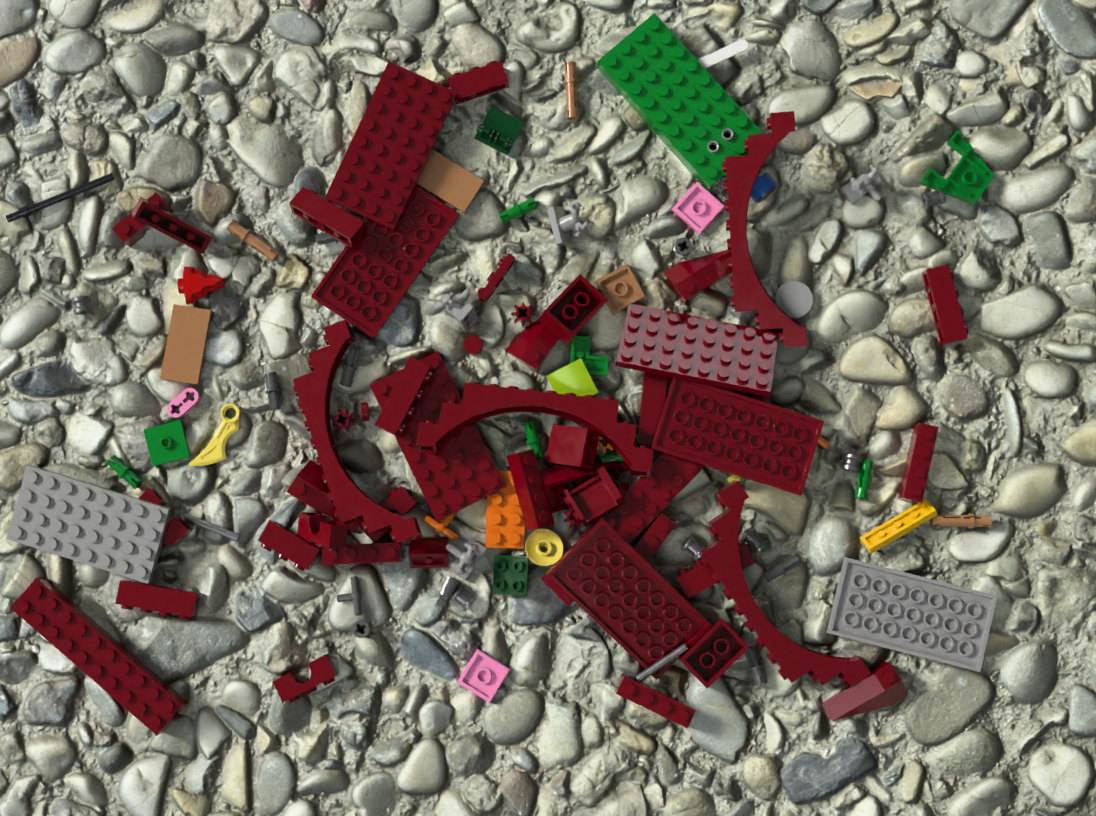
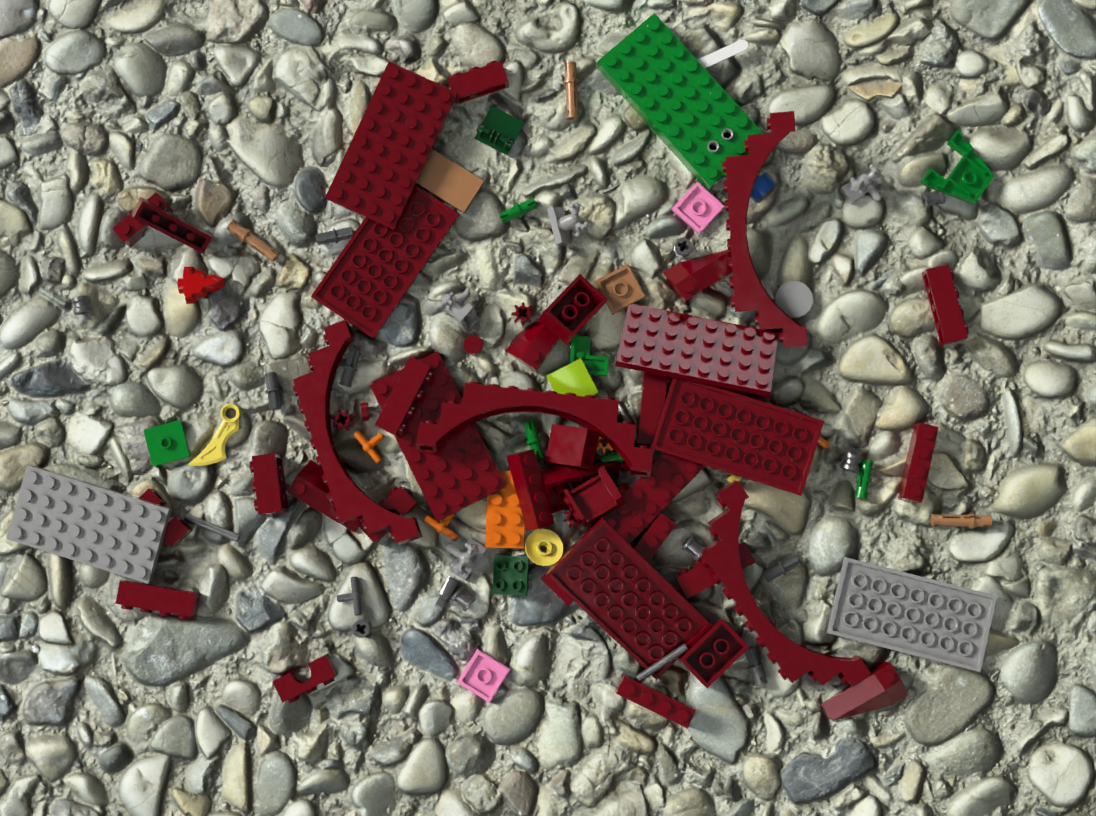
black bar [6,173,115,223] -> none
dark red brick [11,577,188,736] -> none
green pin [106,455,143,489] -> none
medium nougat tile [160,304,212,385] -> none
bright pink beam [167,388,201,419] -> none
dark red brick [258,520,322,571] -> none
dark red brick [289,187,366,249] -> none
dark red arch [297,512,348,551] -> none
dark red brick [322,543,403,565] -> none
dark red panel [409,537,449,568] -> none
dark red plate [478,253,516,302] -> none
flat silver bush [742,528,768,554] -> none
yellow plate [860,499,937,554] -> none
none -> dark red brick [250,453,289,516]
none -> orange piece [353,430,385,463]

